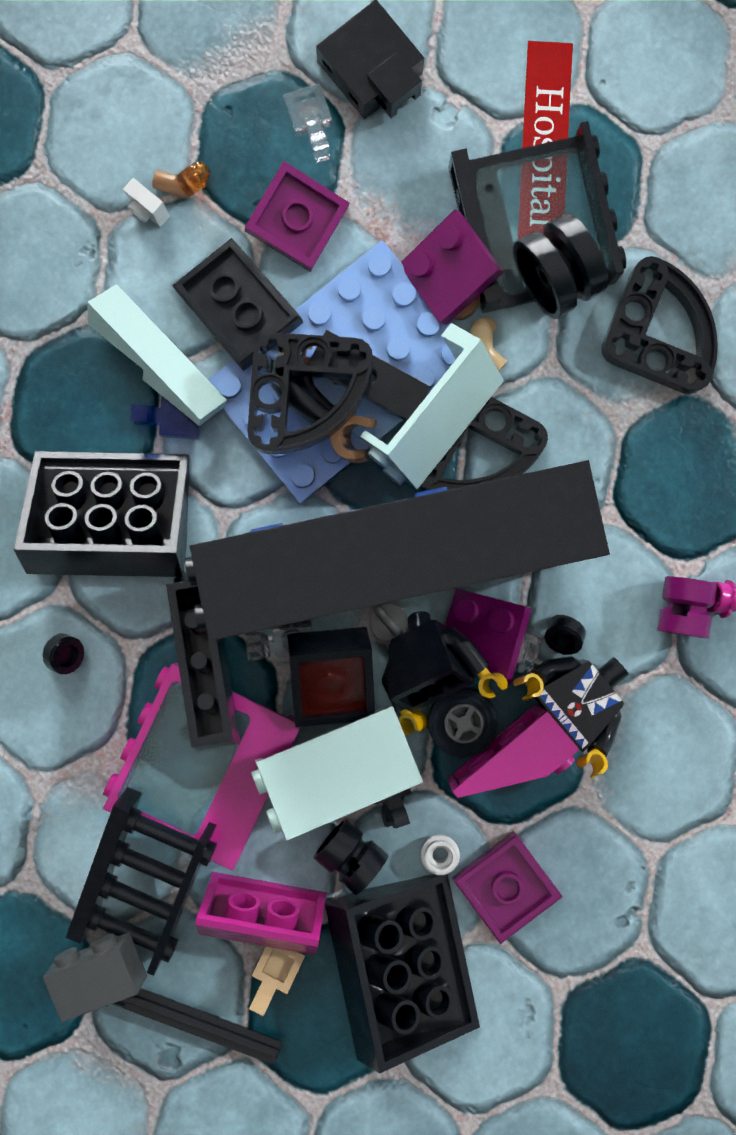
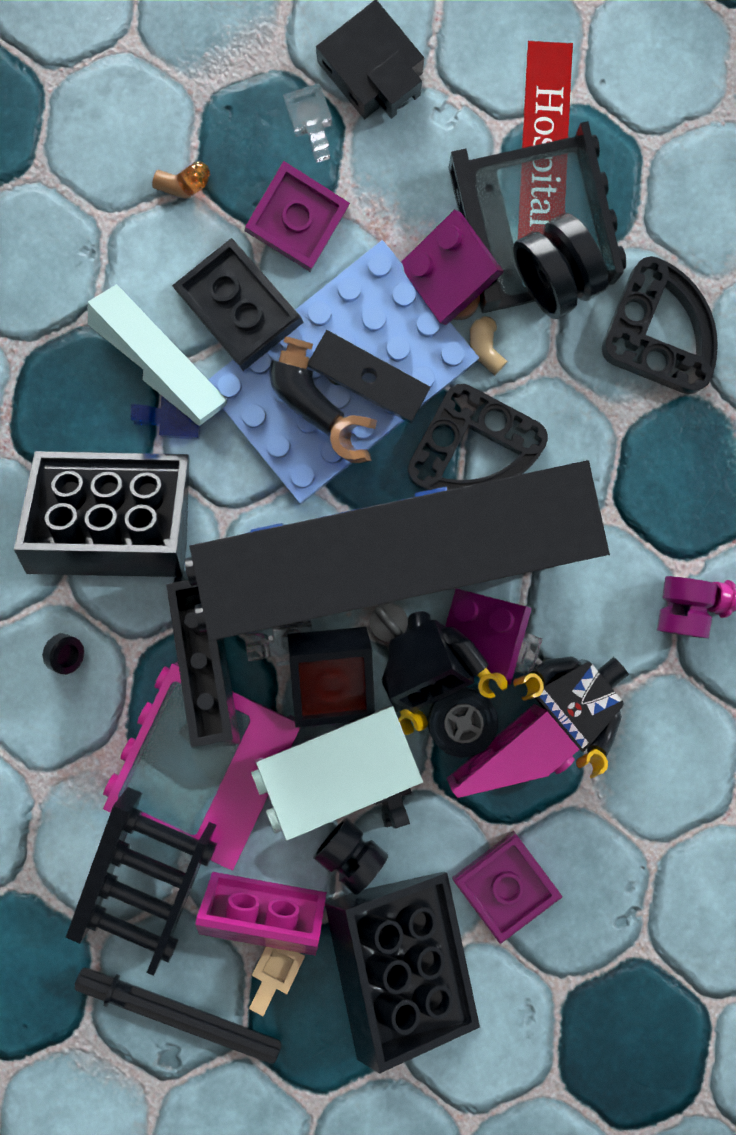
dark grey brick [43,932,147,1023] -> none
white plate [123,178,170,228] -> none
black beam [247,333,373,454] -> none
light aqua panel [360,323,504,489] -> none
white plate [420,834,460,875] -> none
black tile [544,615,586,655] -> none

